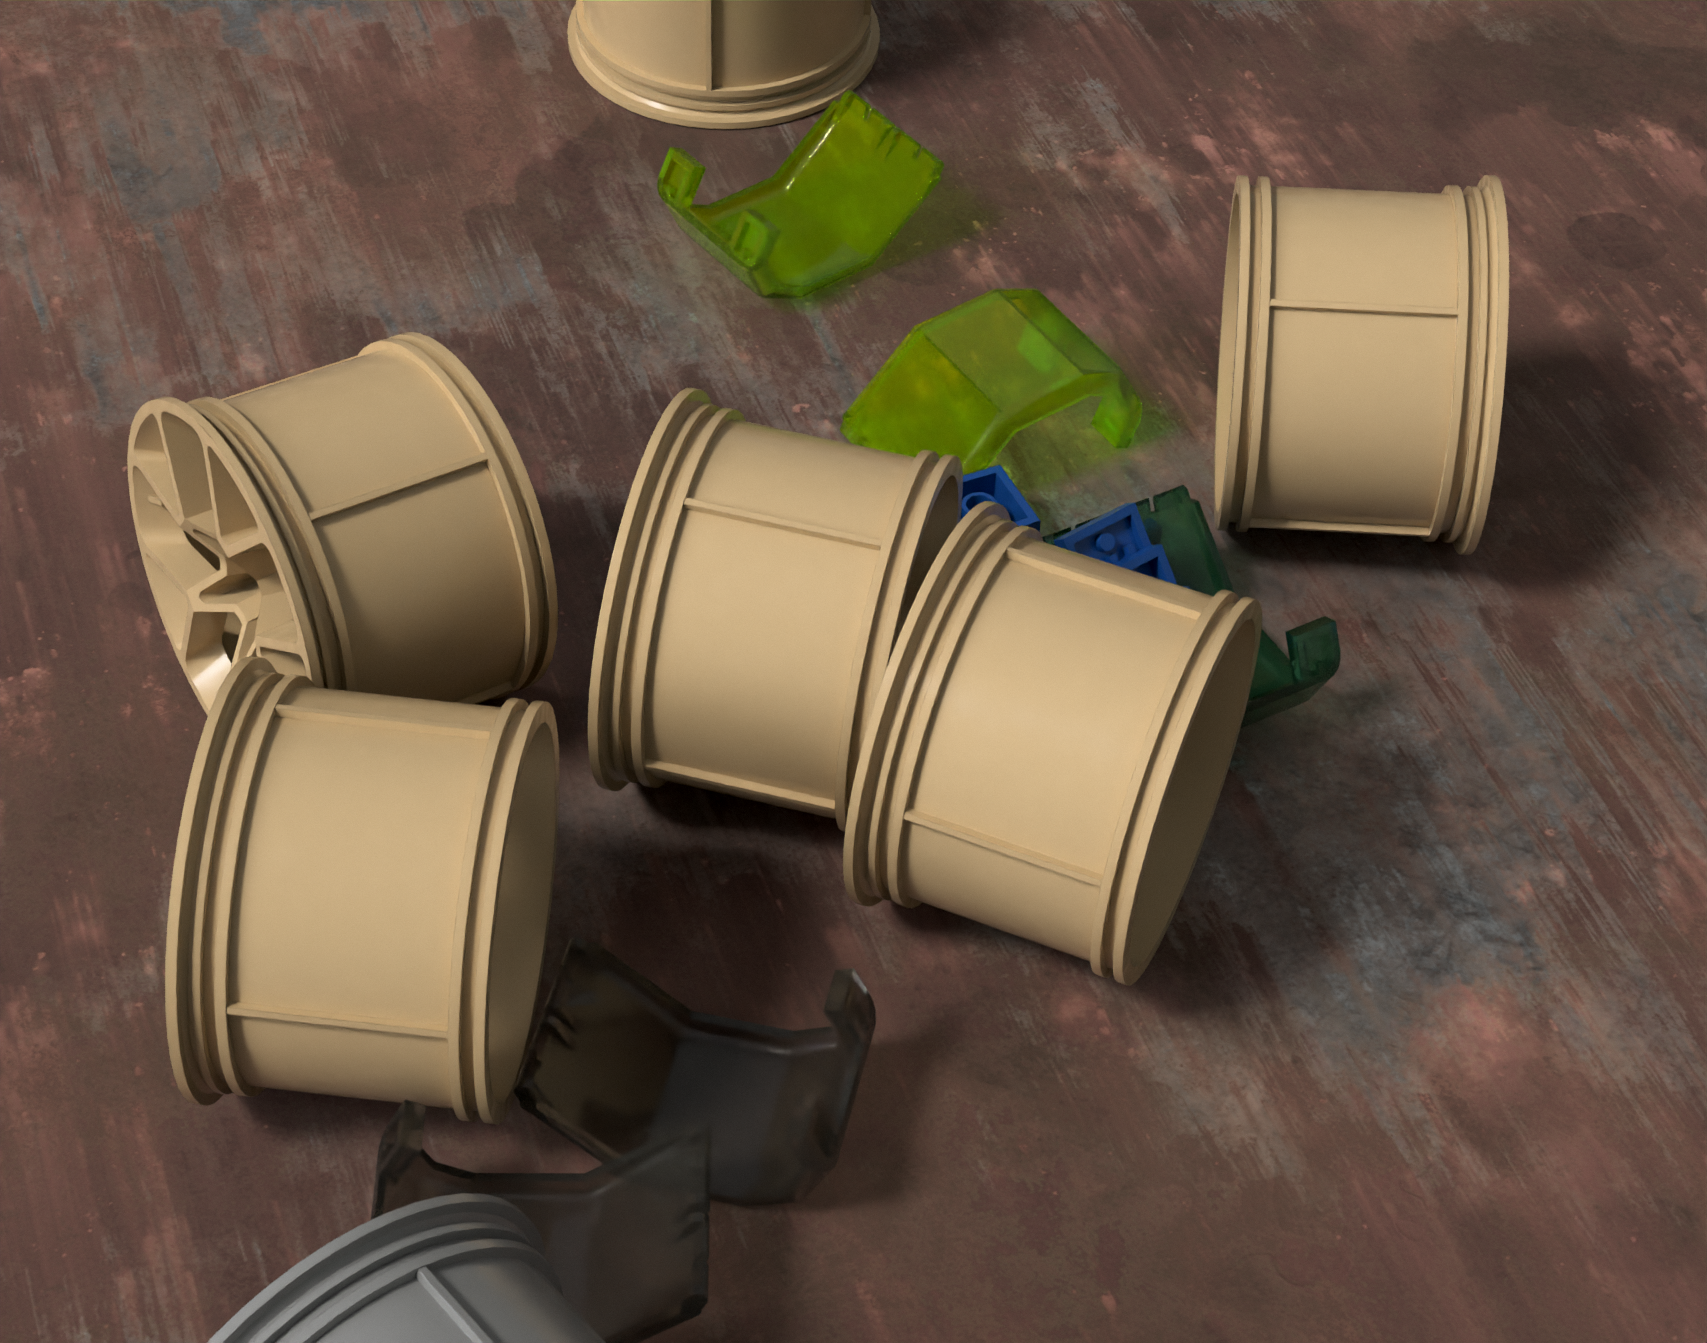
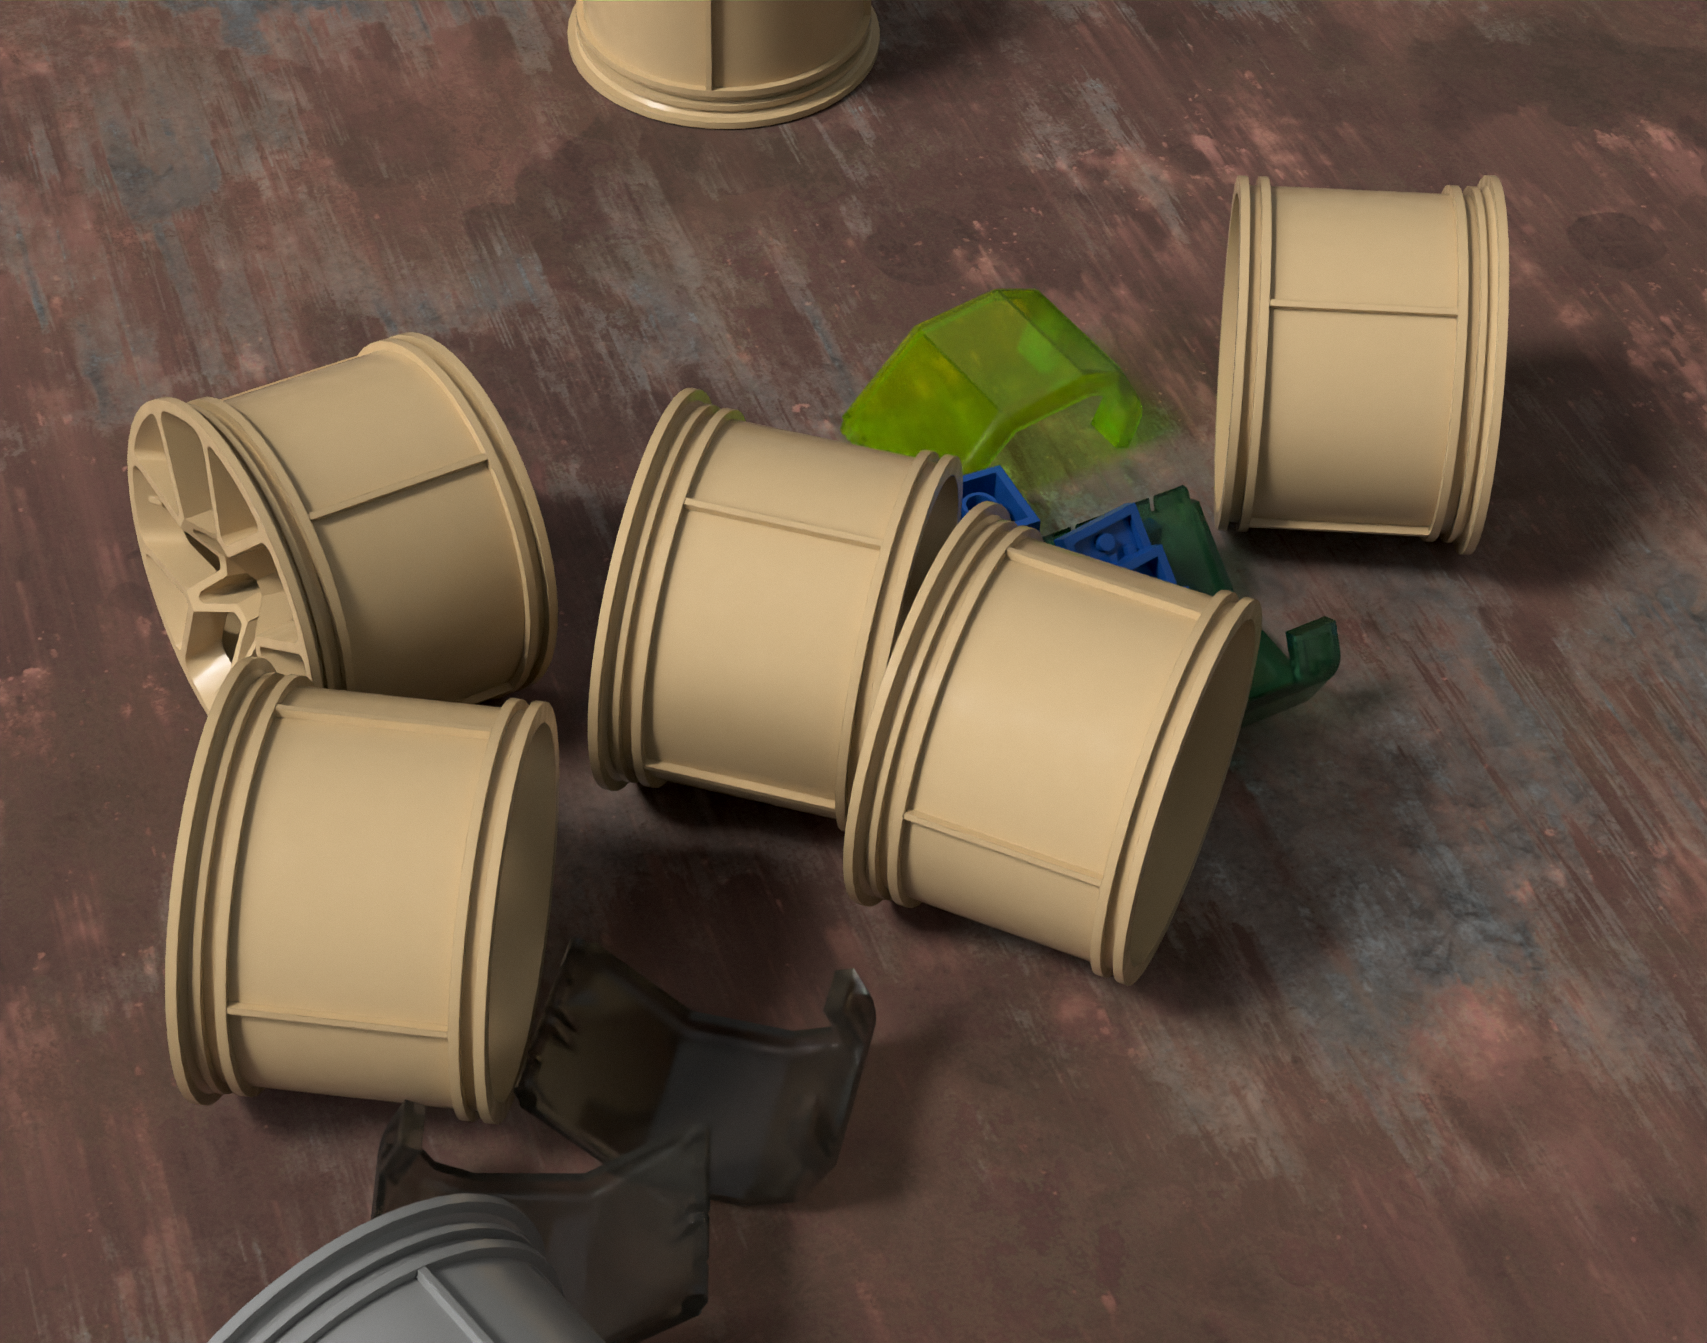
clear neon green windscreen [657,90,944,299] -> none

